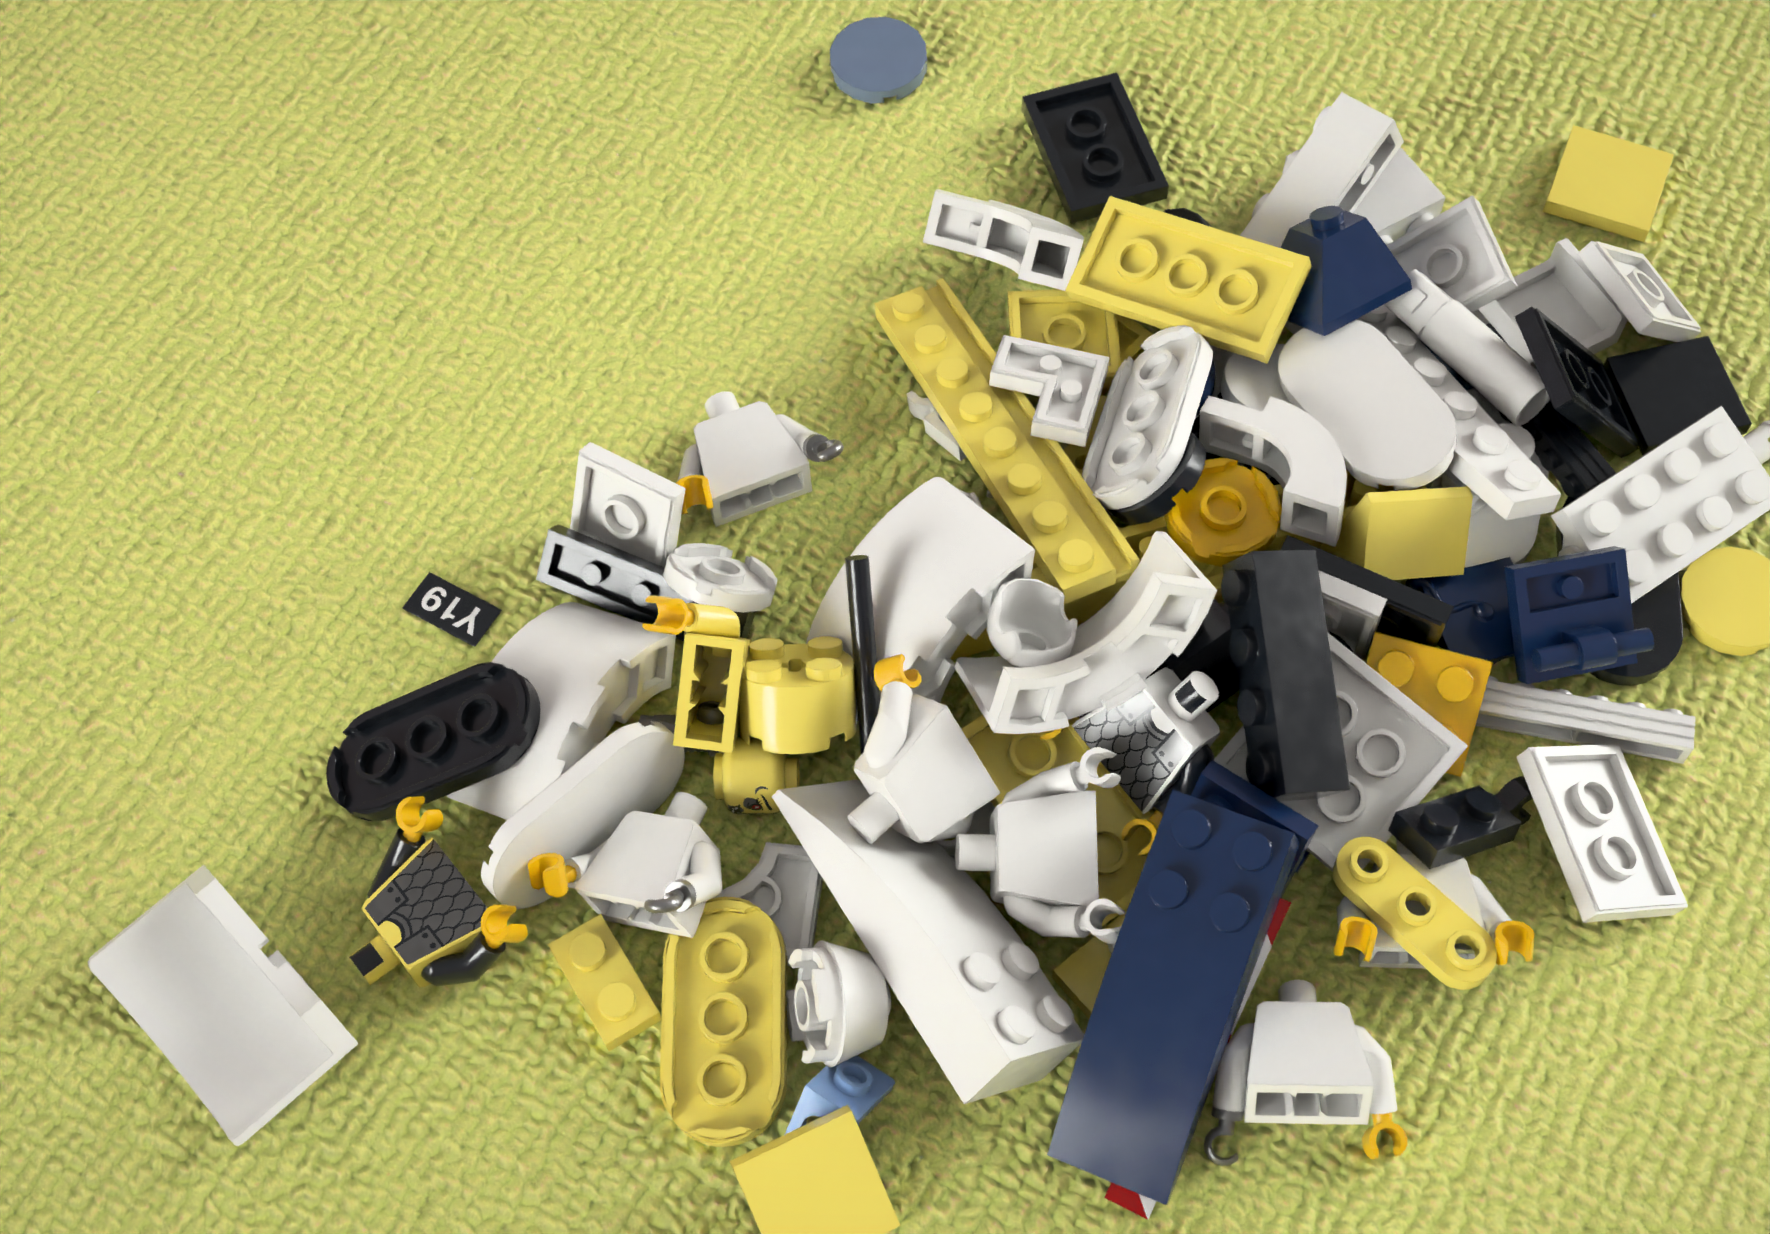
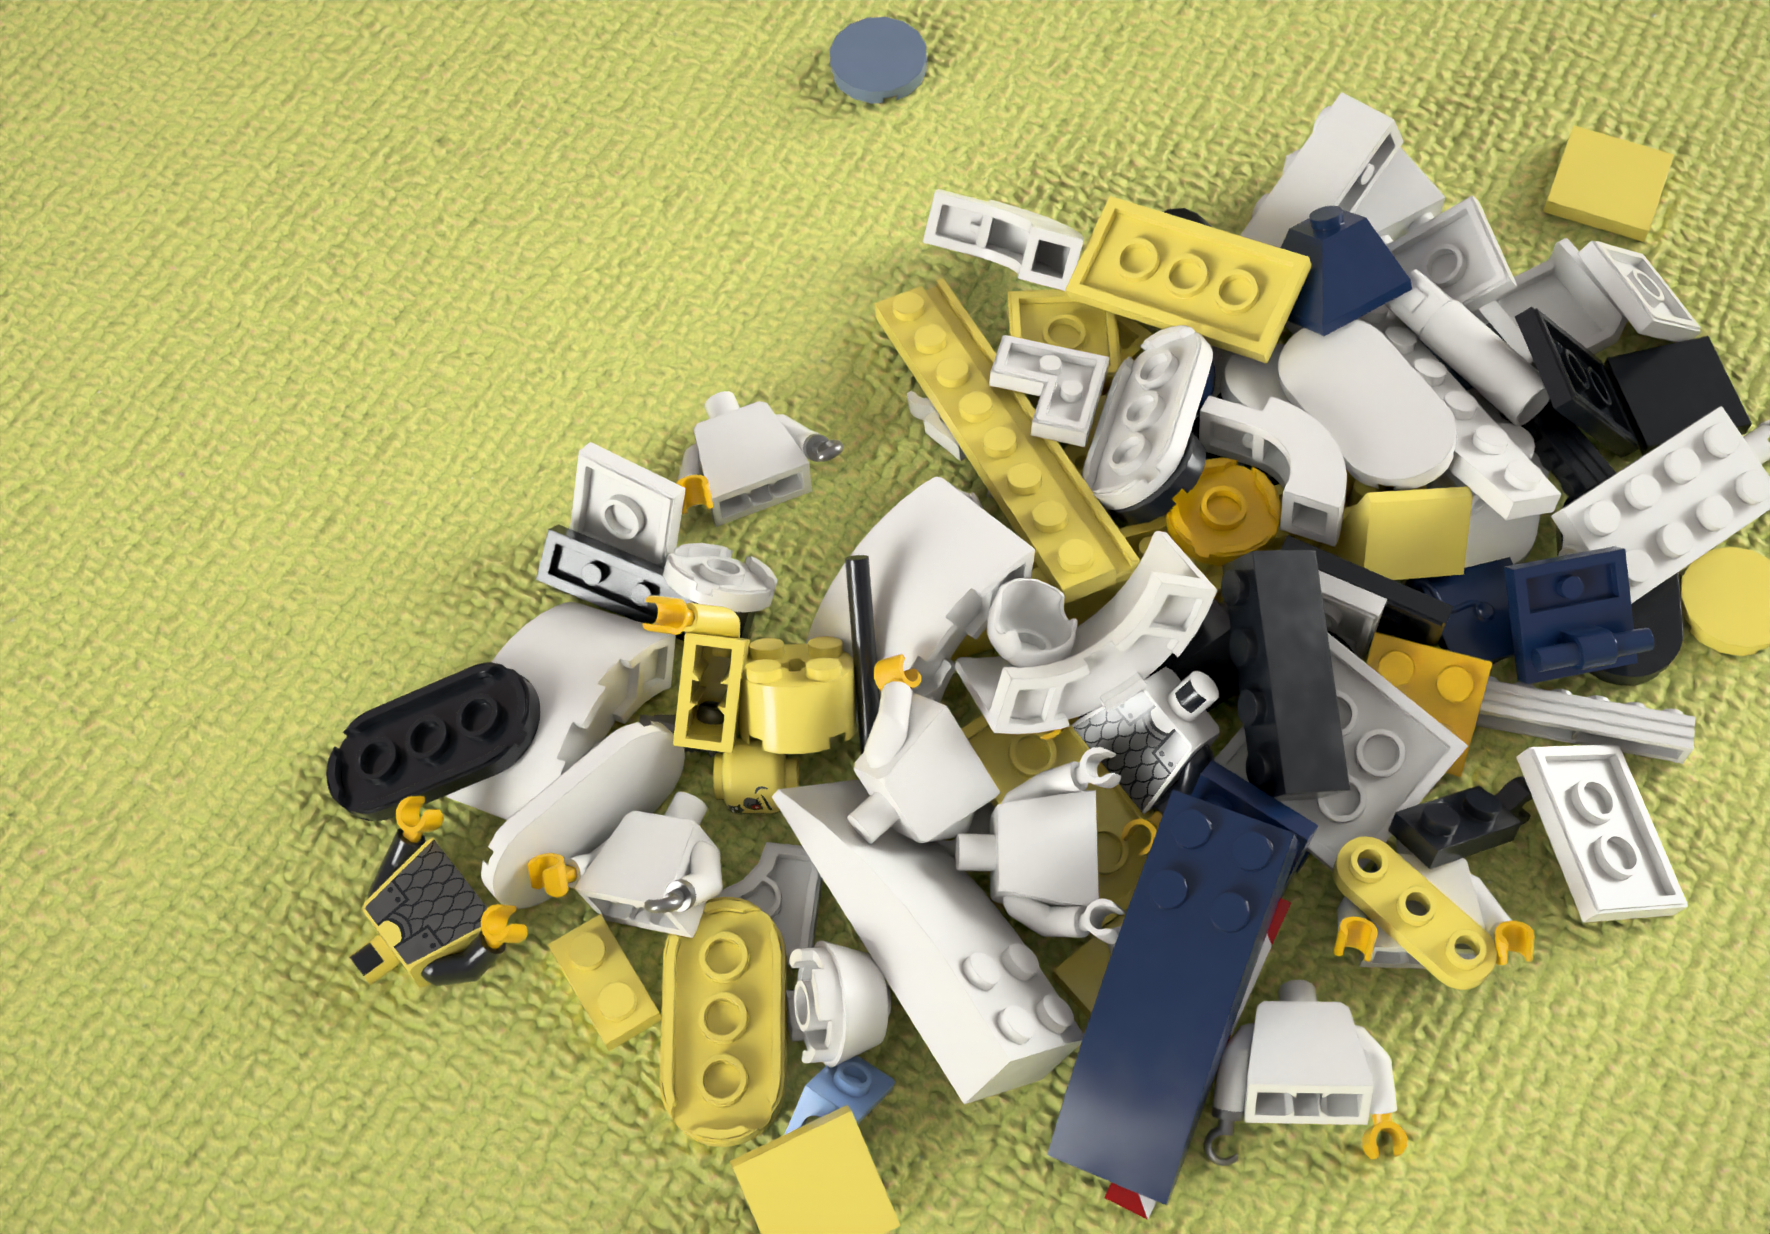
white panel [88,865,359,1146] -> none
black sticker [402,572,502,647] -> none
black plate [1022,72,1169,224] -> none

